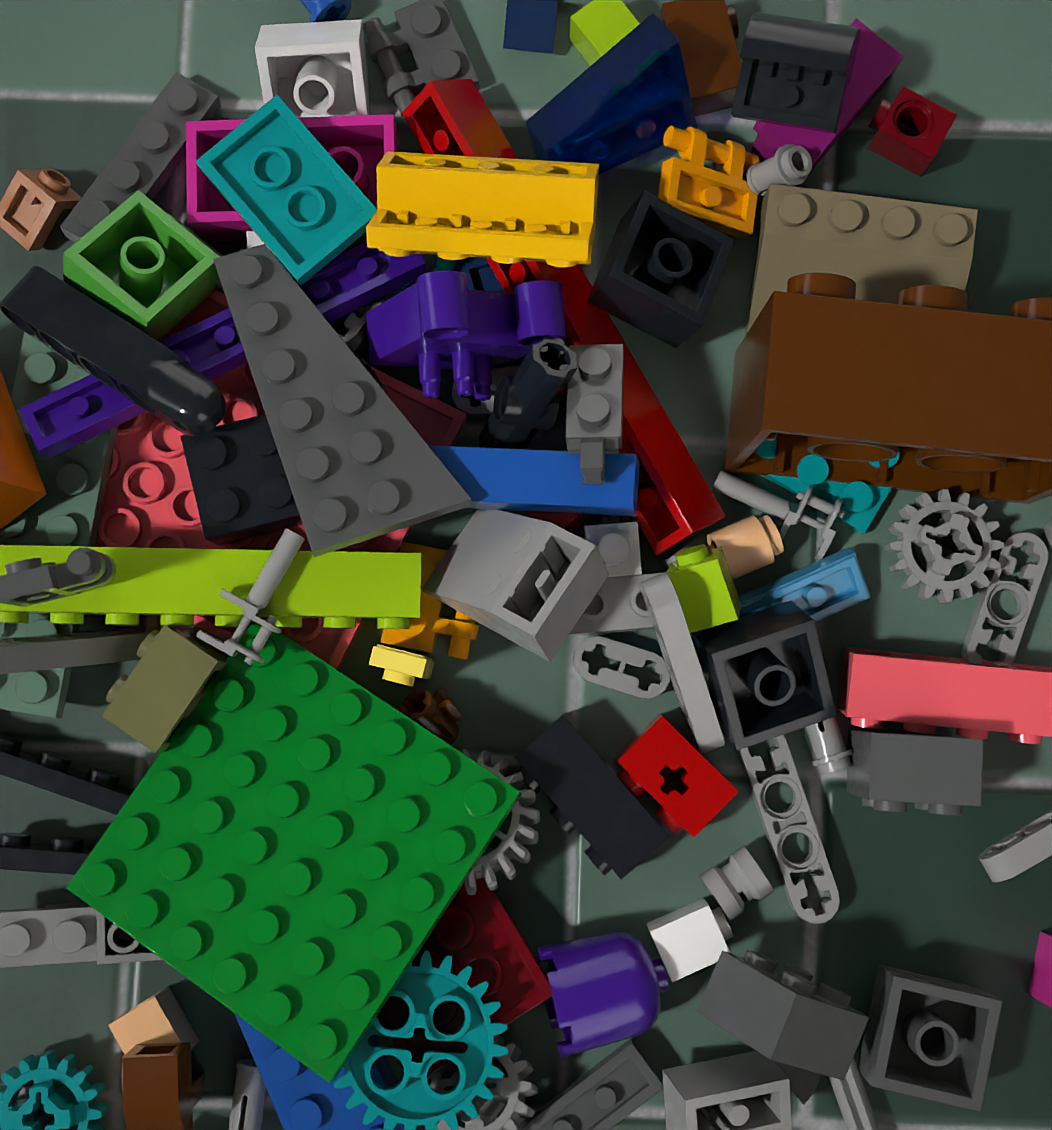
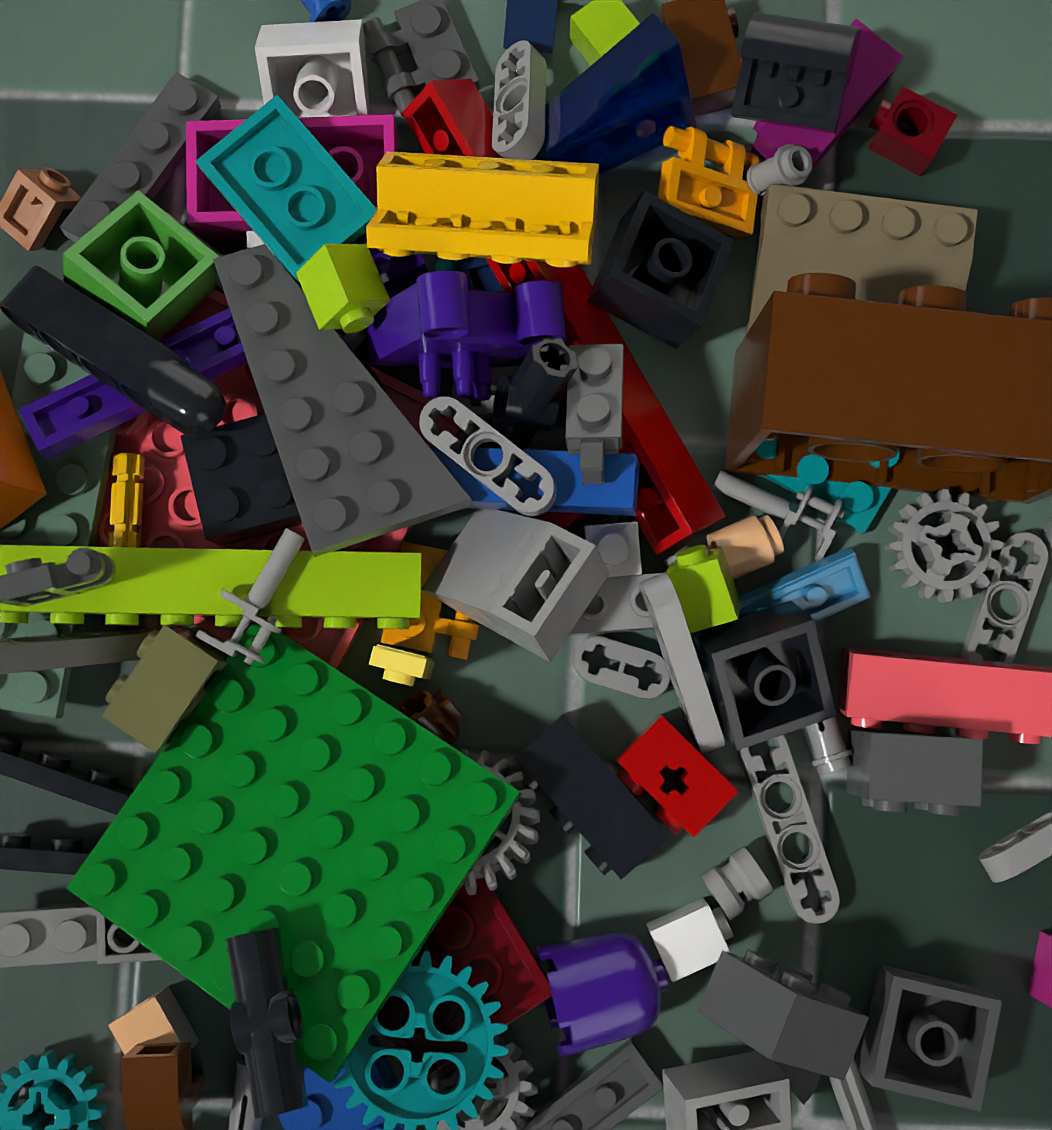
none -> yellow axle [109,452,145,548]
none -> black piece [226,928,309,1119]
none -> lime brick [296,244,390,333]
none -> light grey beam [419,397,557,516]
none -> light grey beam [492,40,546,160]

